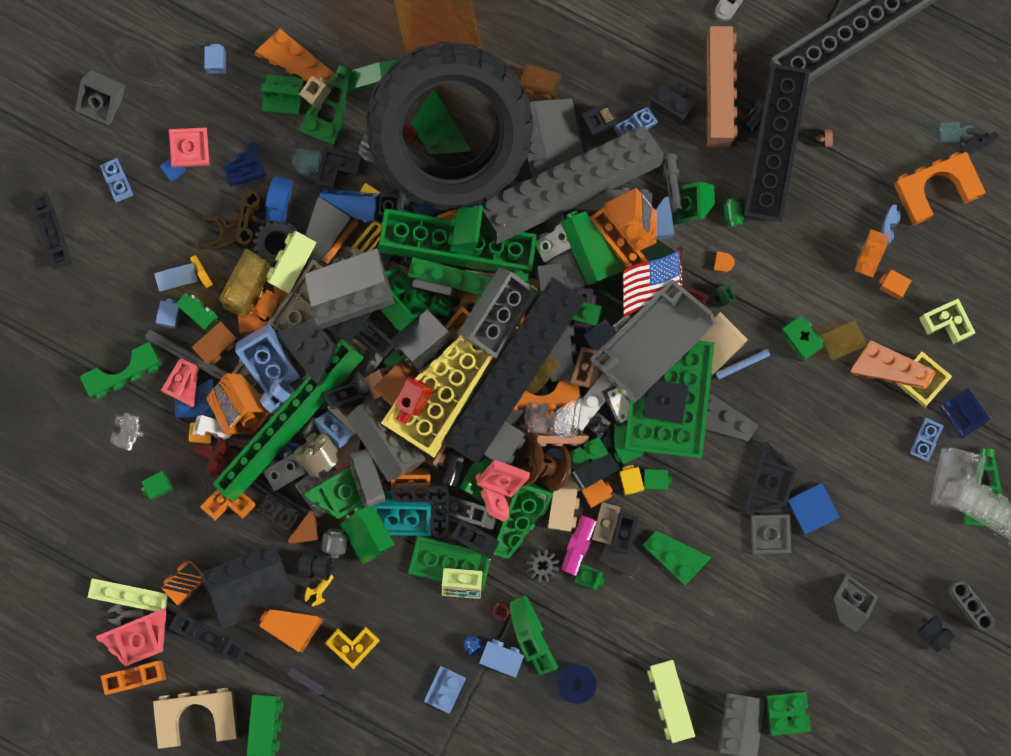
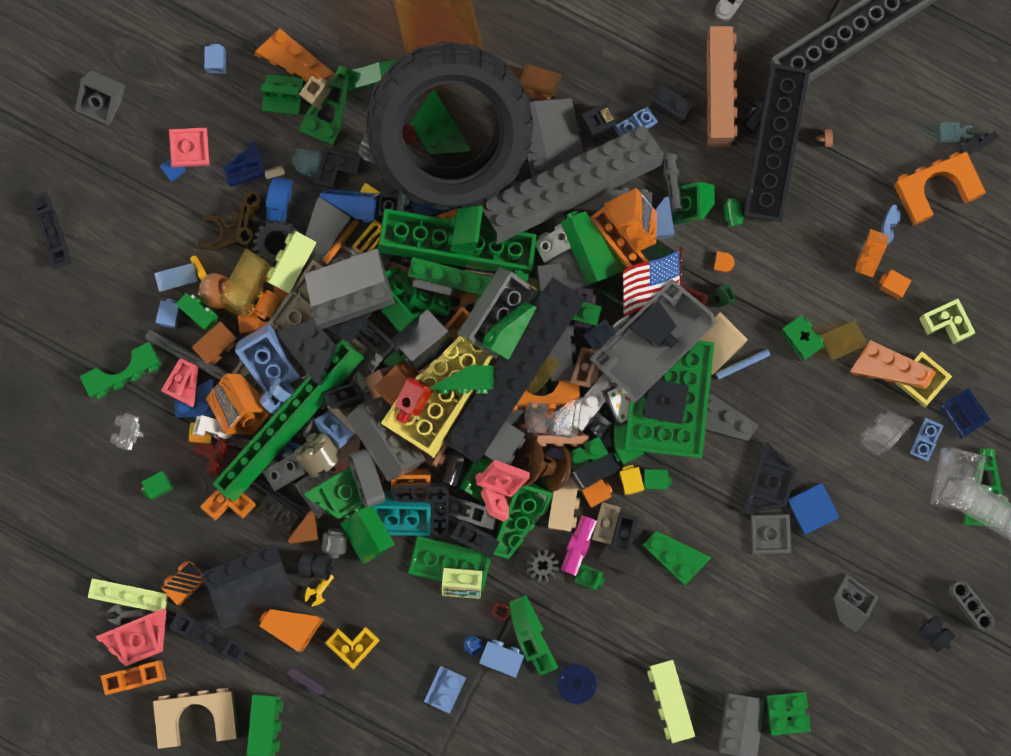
medium blue slope [100,158,133,203] -> none
none -> nougat plant [198,273,234,309]
none -> dark tan tile [265,165,285,179]
none -> green slope [431,365,493,394]
none -> green slope [481,302,537,360]
none -> black torso [630,301,679,349]
none -> clear slope [860,411,914,457]

